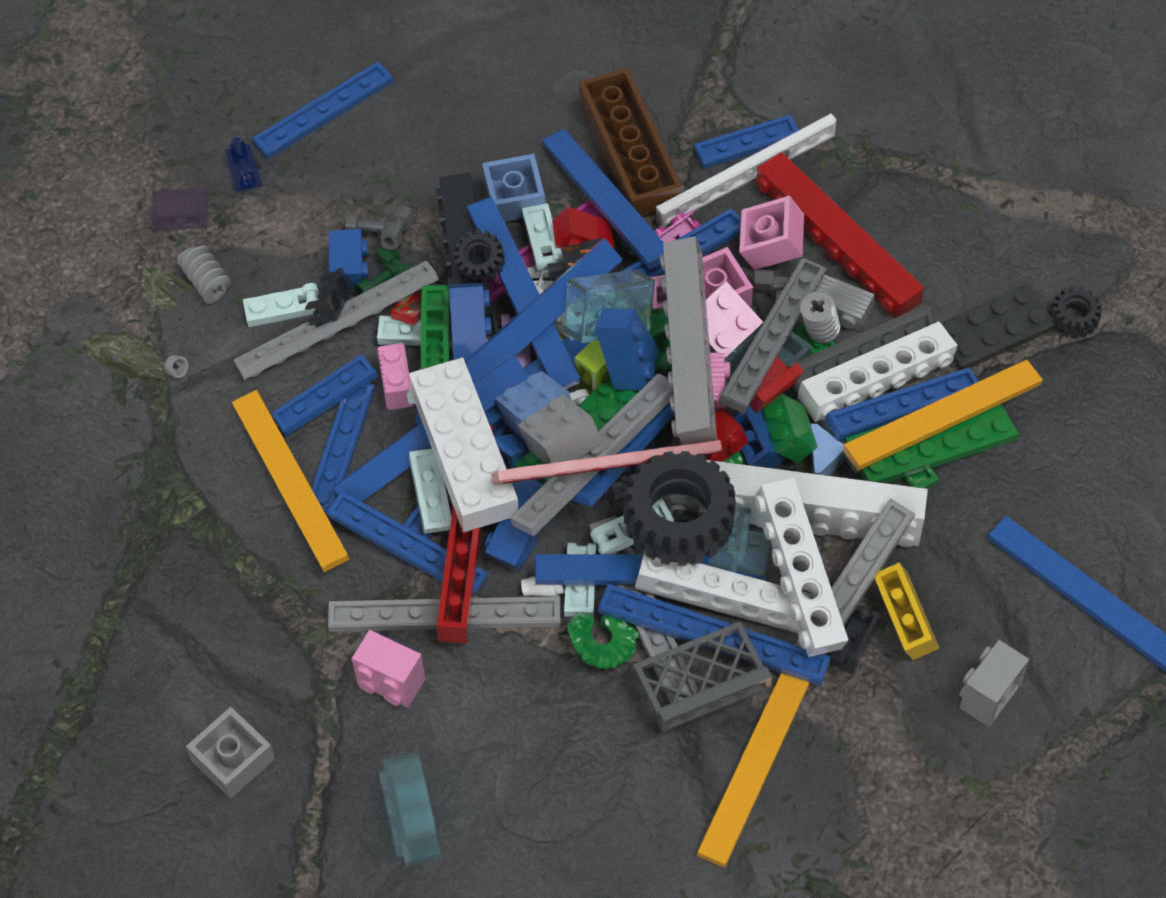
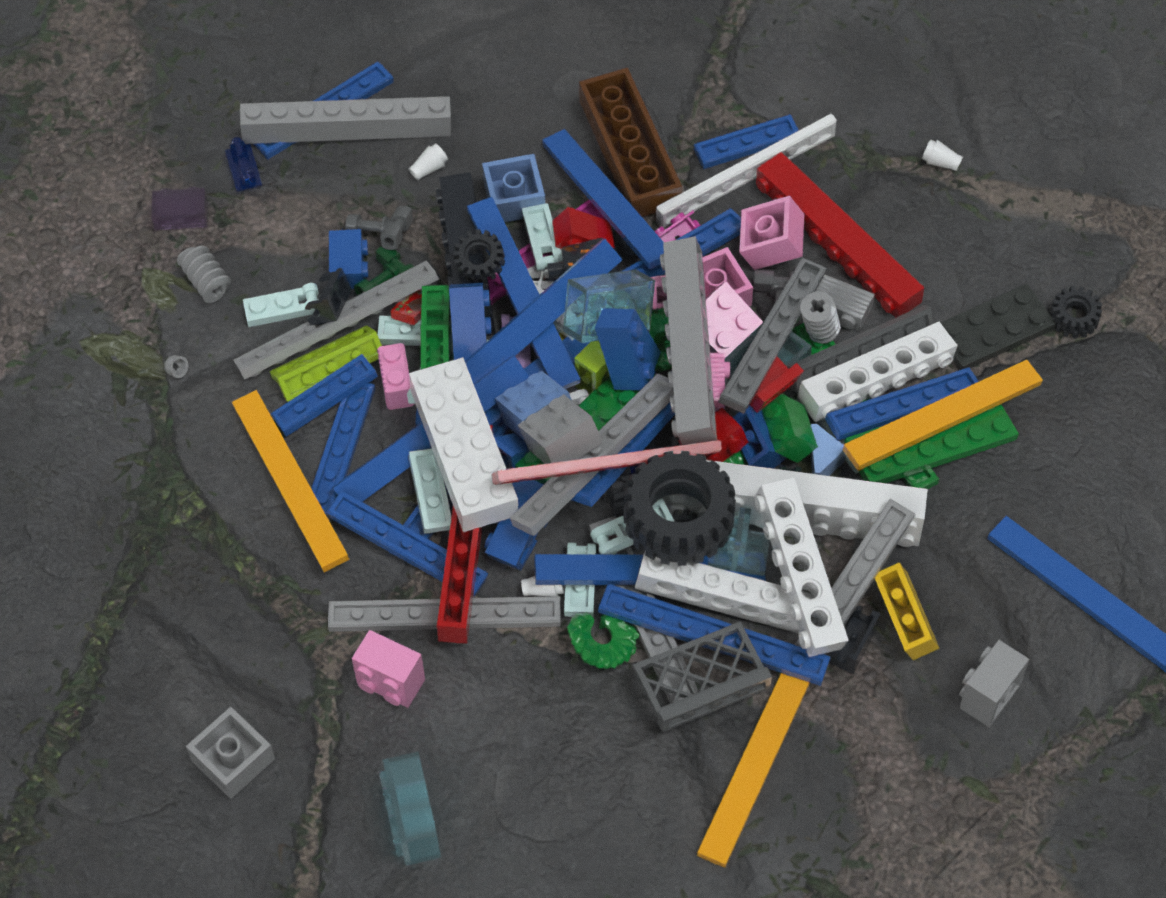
none -> light grey brick [240,96,451,144]
none -> lime fence [269,325,382,402]
none -> white cone [409,144,448,181]
none -> white cone [921,139,963,171]

